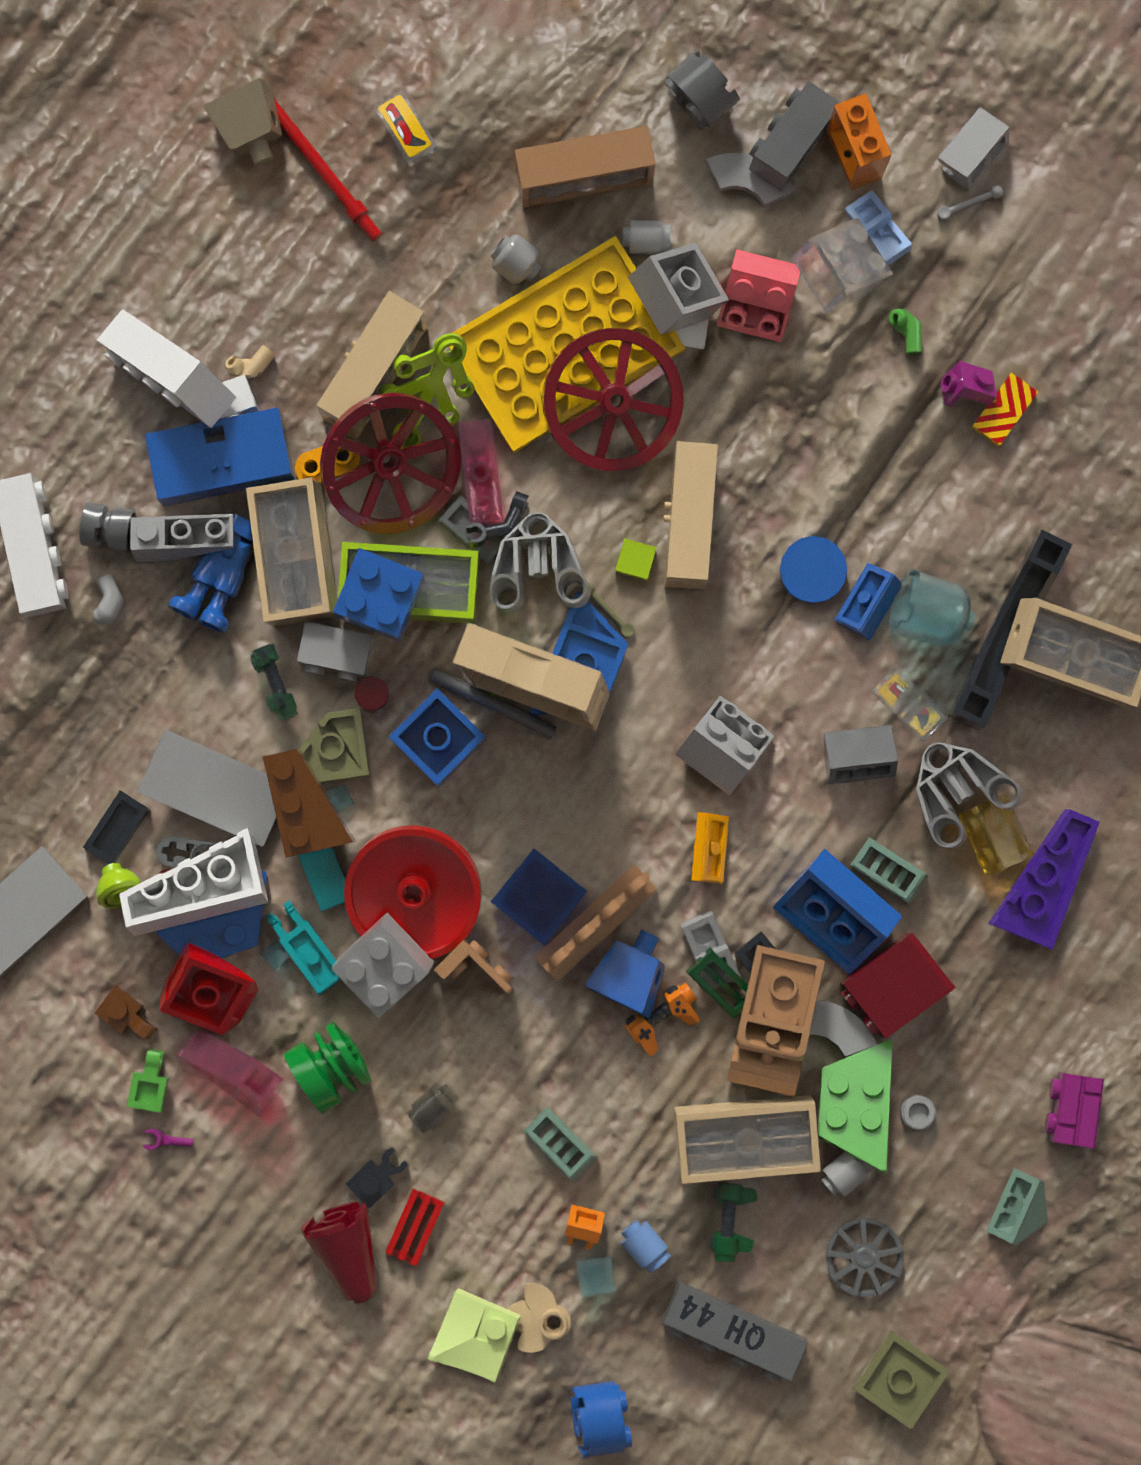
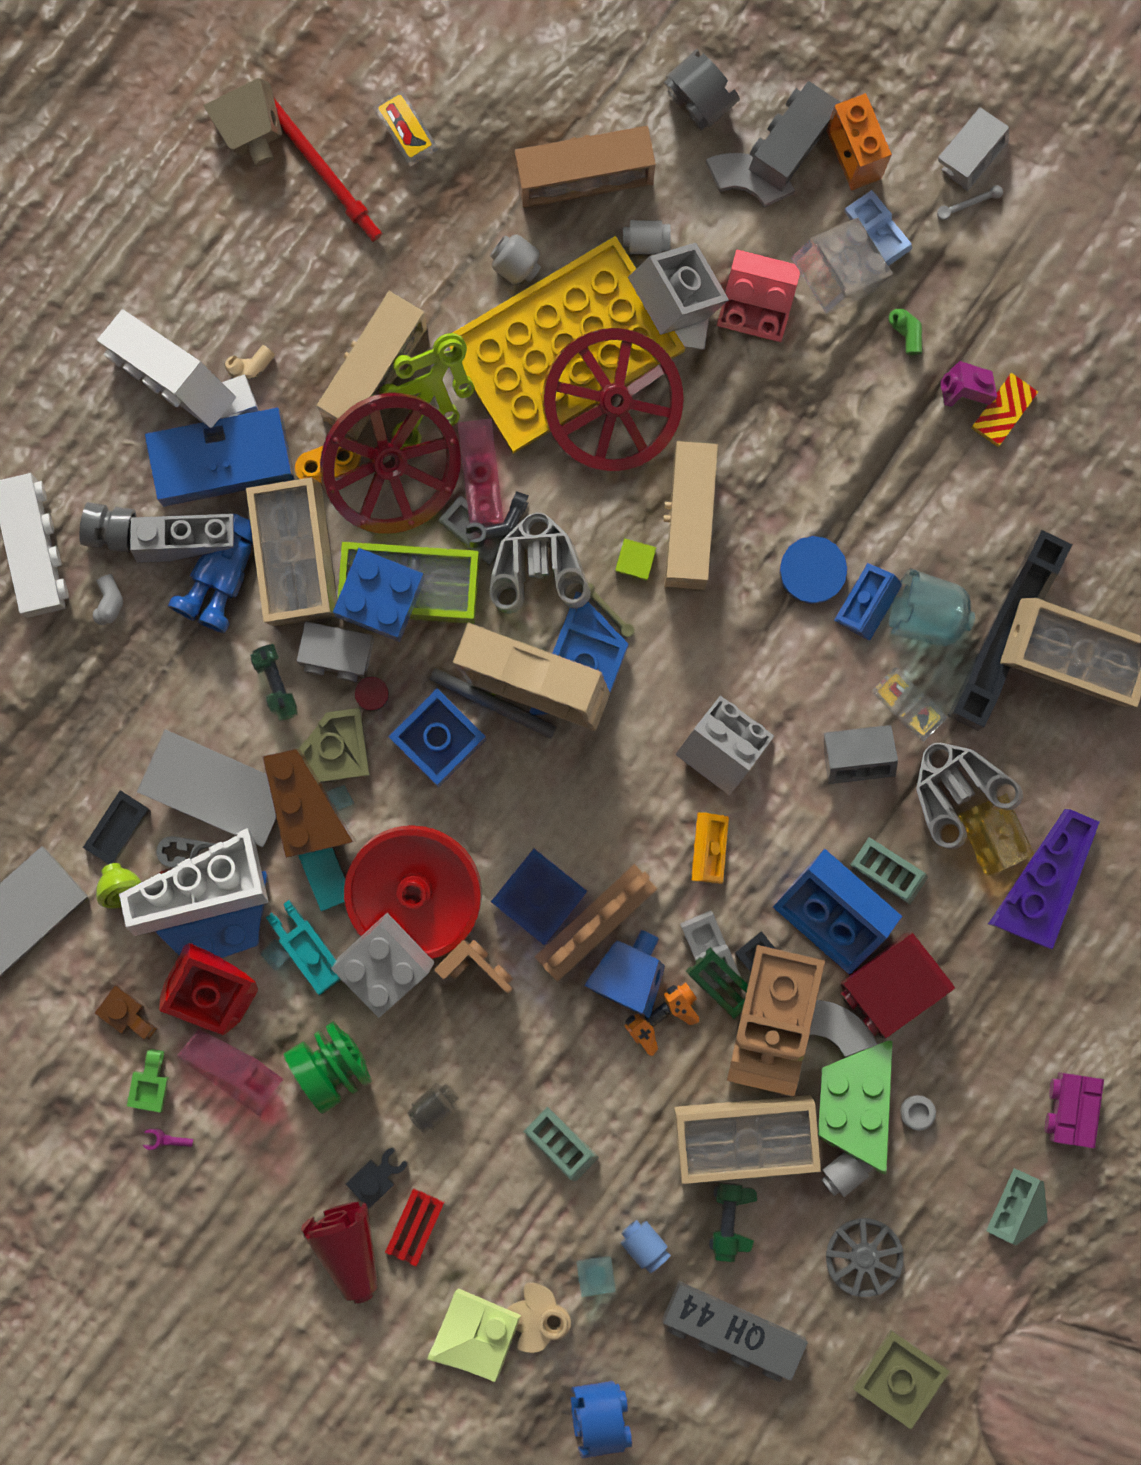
orange tile [565,1204,605,1250] -> none

